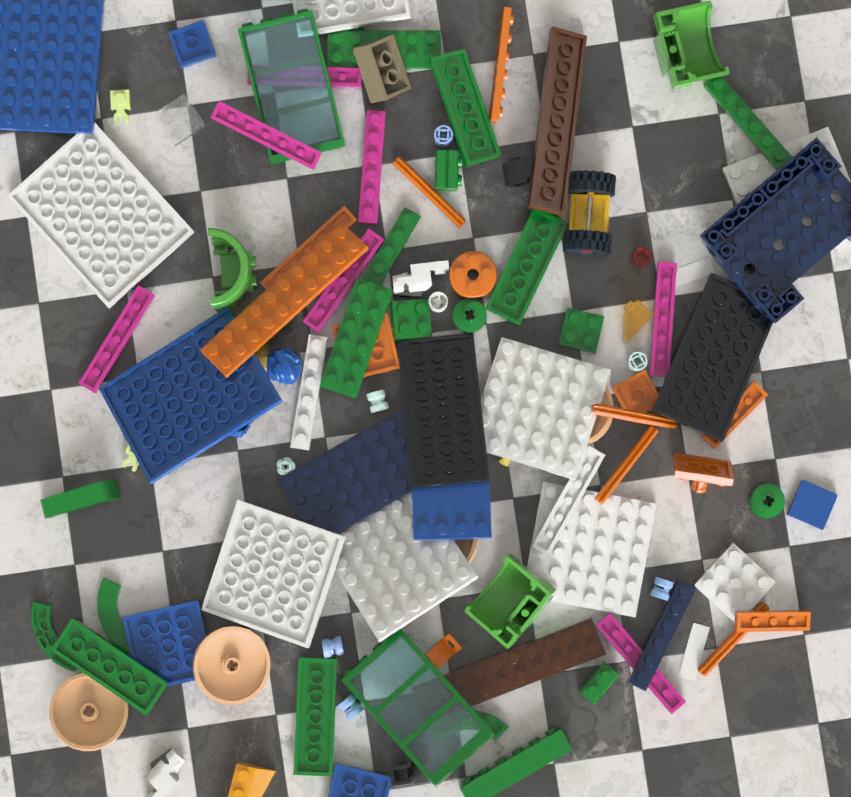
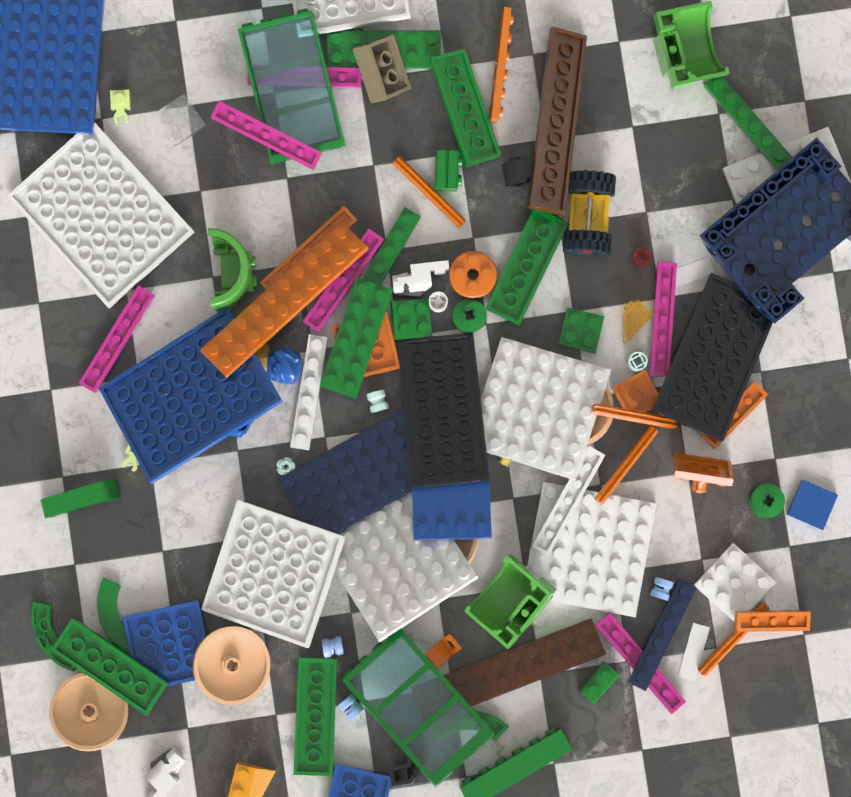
blue tile [168,20,217,69] -> none
dark pink plate [358,110,386,225] -> none
light blue wheel [434,125,453,148] -> none

